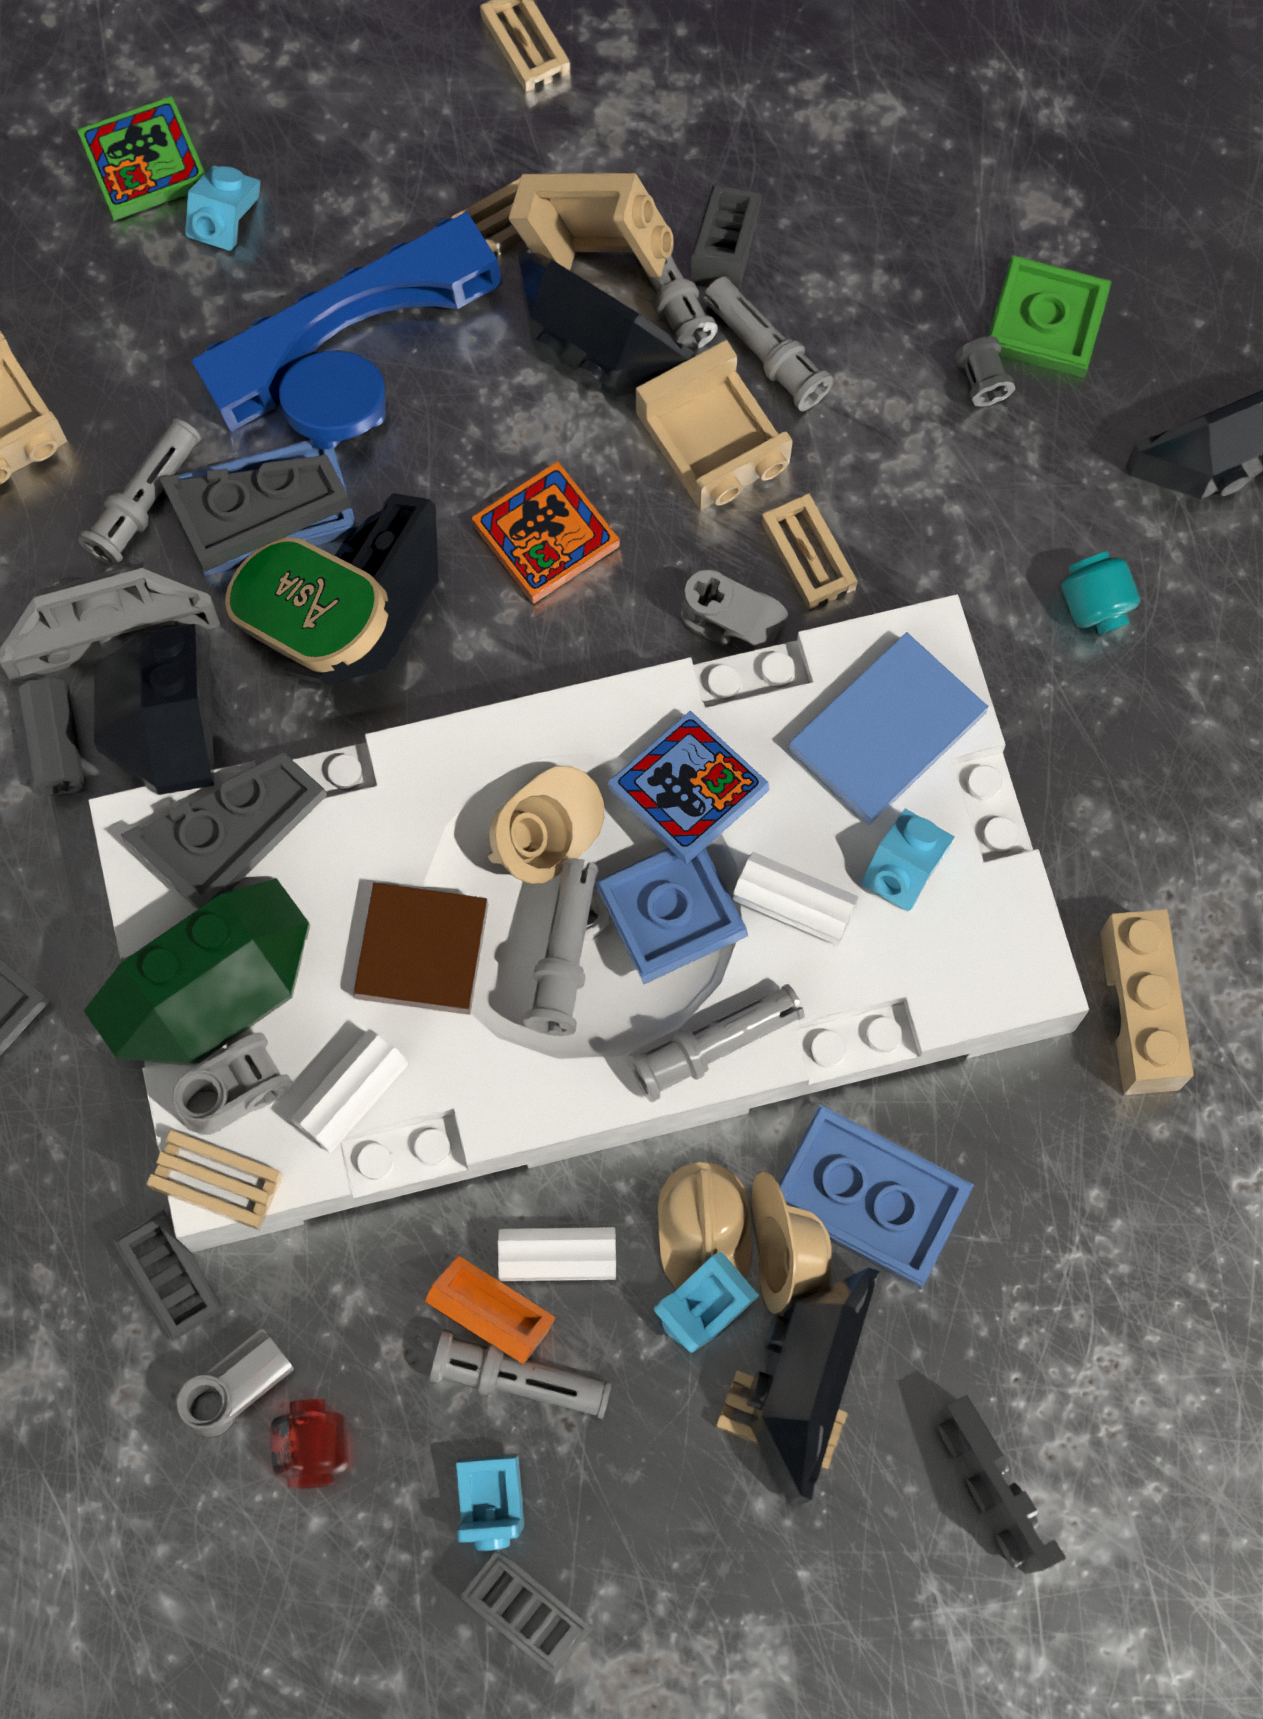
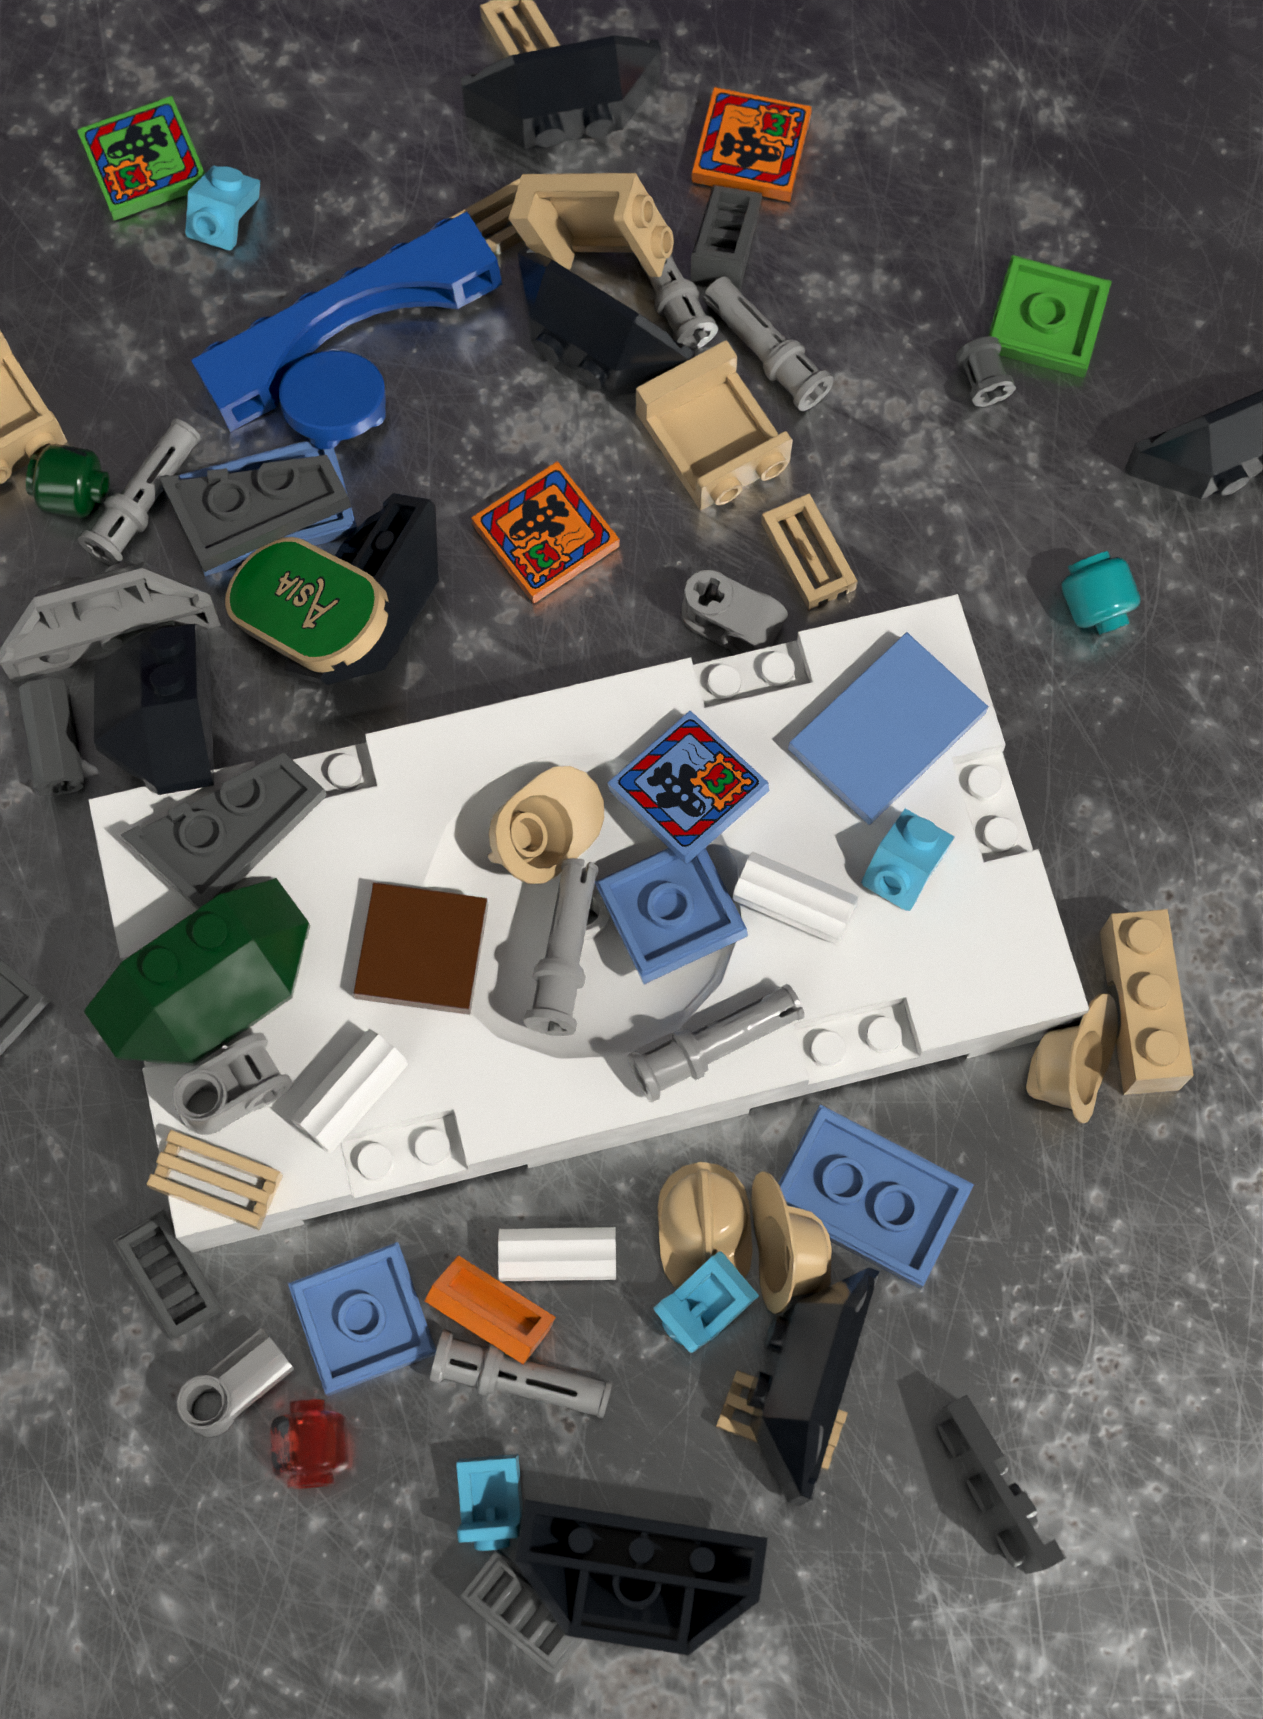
none -> dark green head [25,444,110,518]
none -> medium blue tile [288,1242,437,1396]
none -> black wedge [461,35,661,149]
none -> black wedge [515,1499,768,1656]
none -> tile [692,87,812,202]
none -> tan piece [1026,993,1118,1123]

